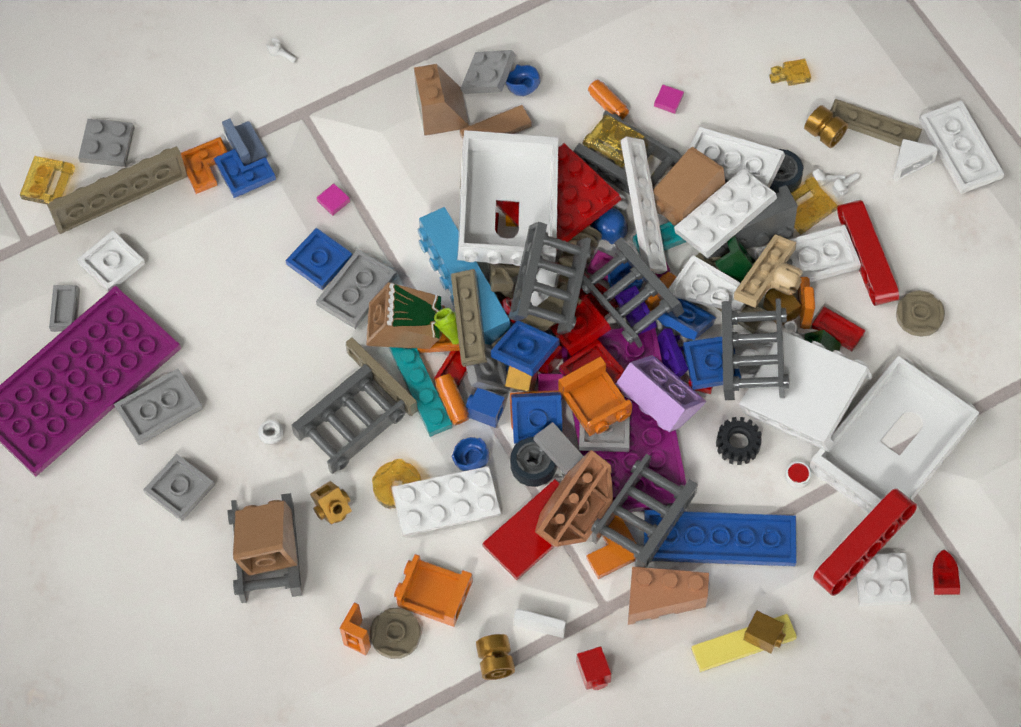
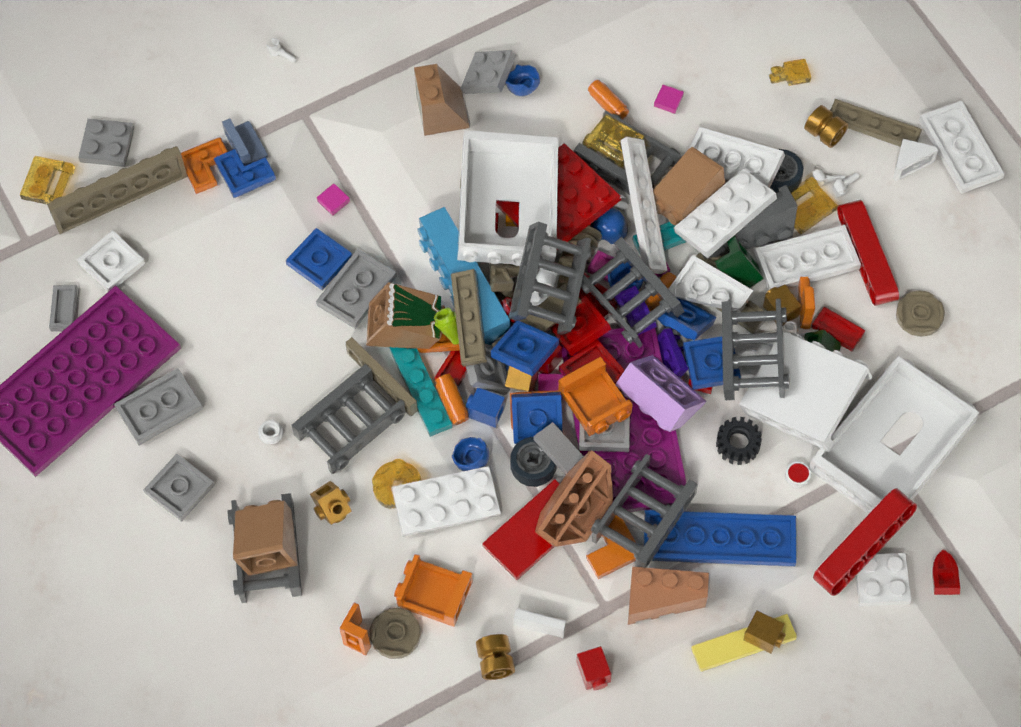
medium nougat tile [460,105,532,139] -> none
tan plate [734,234,803,308] -> none

